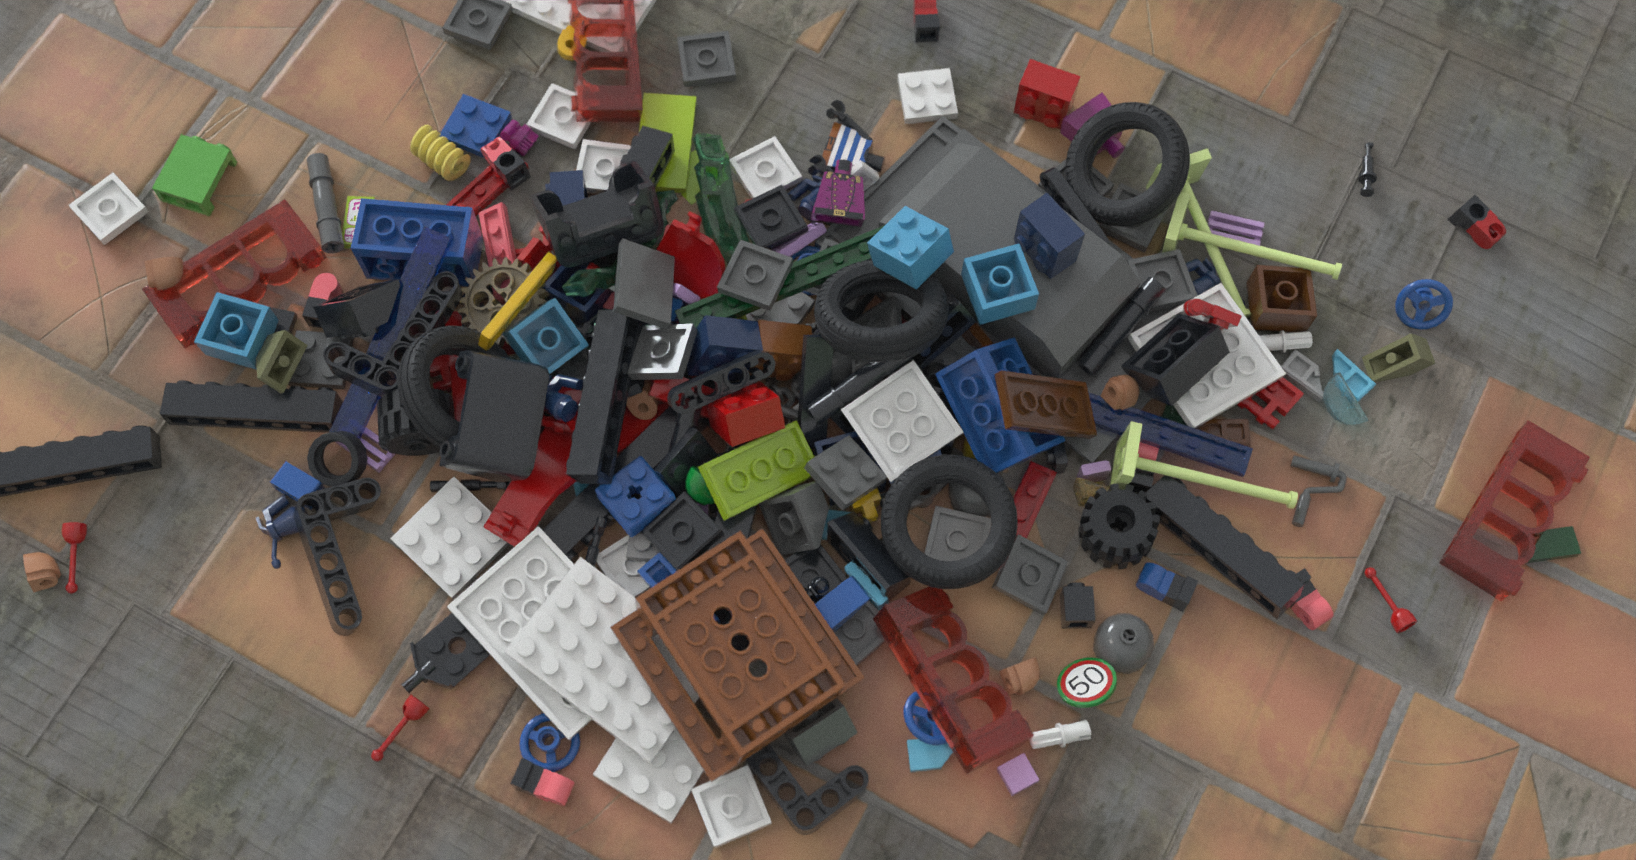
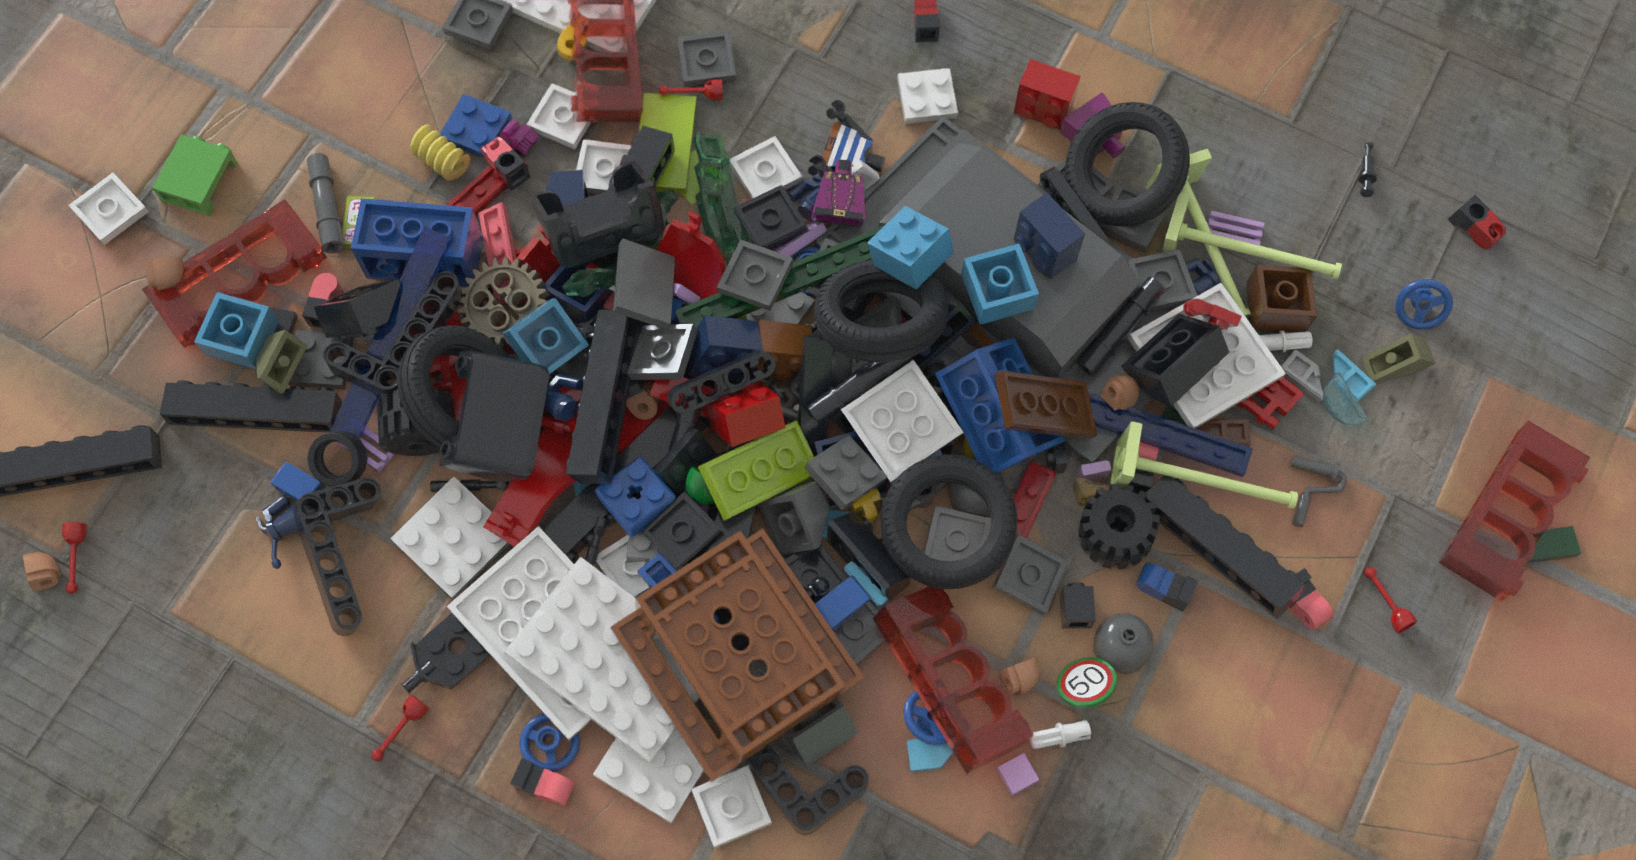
yellow tile [478,252,557,351] -> none
none -> red hinge [658,79,722,101]

